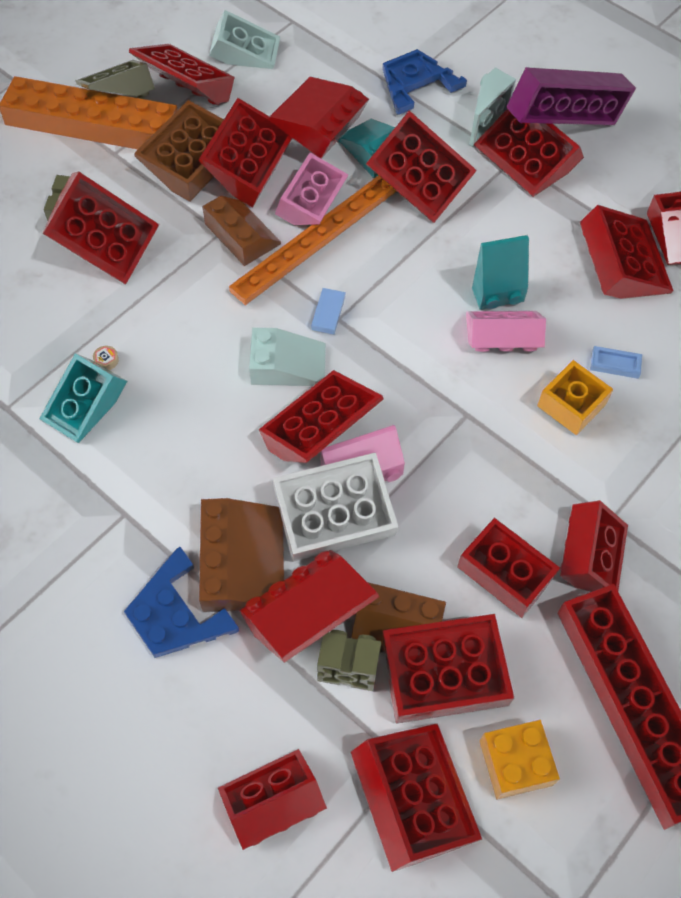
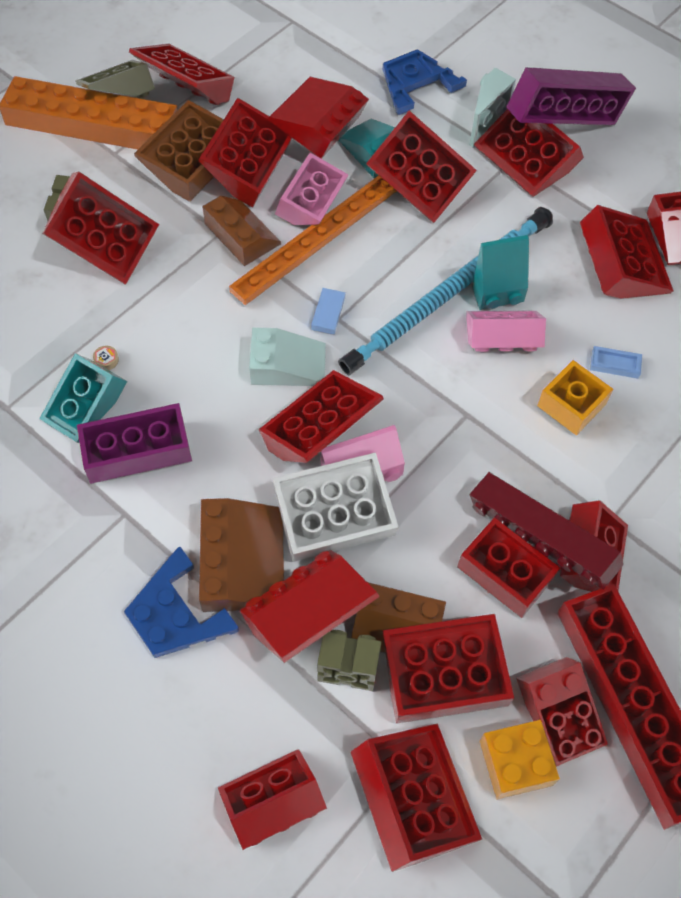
light aqua slope [209,10,280,69] -> none
none -> magenta brick [77,403,192,484]
none -> medium azure hose [338,207,553,375]
none -> dark red brick [469,472,624,590]
none -> red slope [516,657,608,767]

